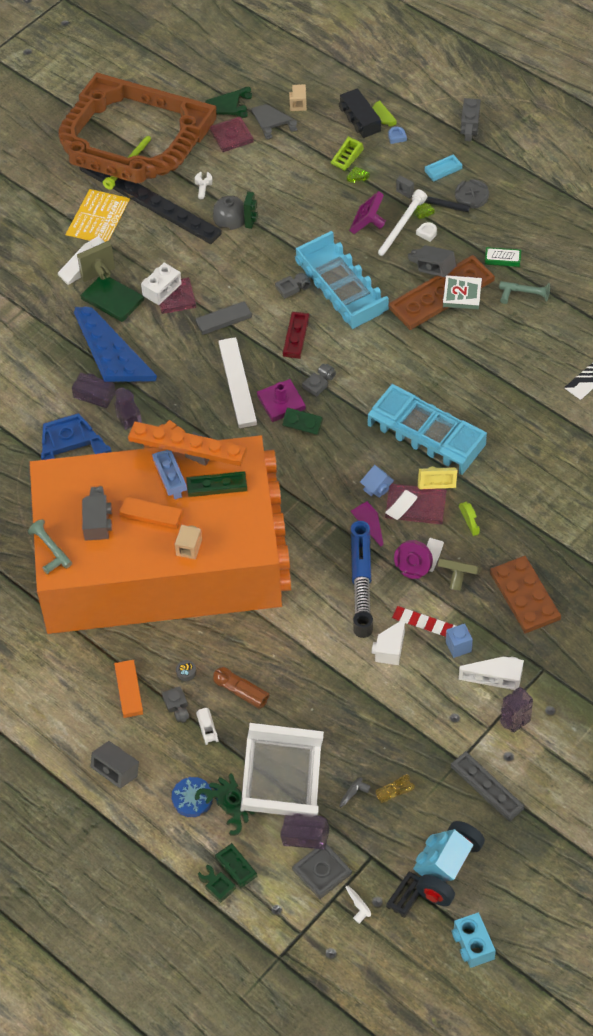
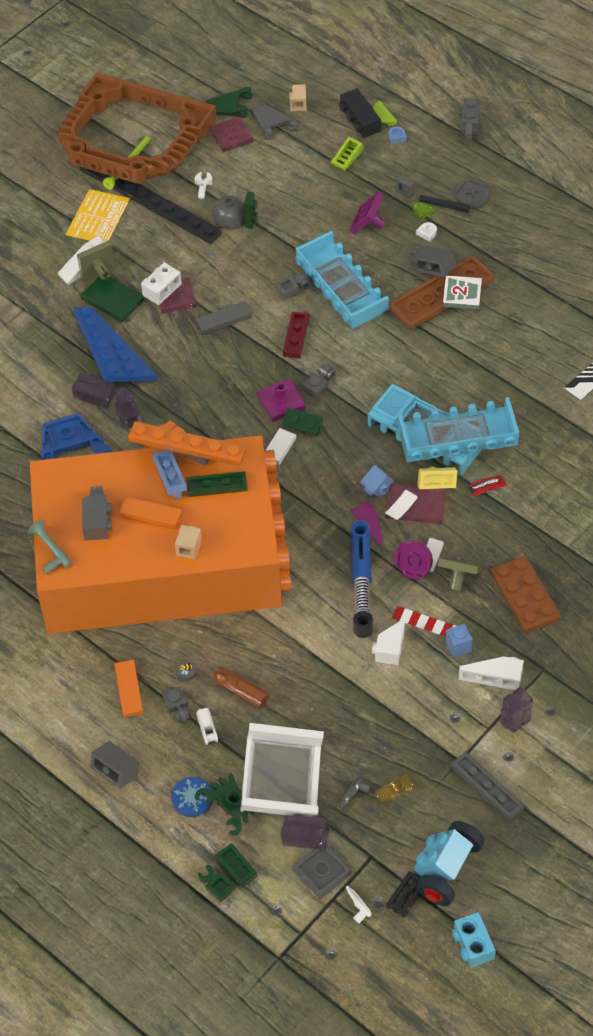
white tile [218,337,257,428] -> none
clear neon green tile [347,166,370,183] -> none
white piece [378,189,427,256] -> none
medium azure tile [425,154,462,181] -> none
lime tile [459,502,480,536] -> none
tile [485,247,521,267] -> none
sand green piece [499,281,550,304] -> none
none -> white tile [266,428,296,465]
none -> medium azure window [398,397,519,462]
none -> sticker [468,475,507,497]

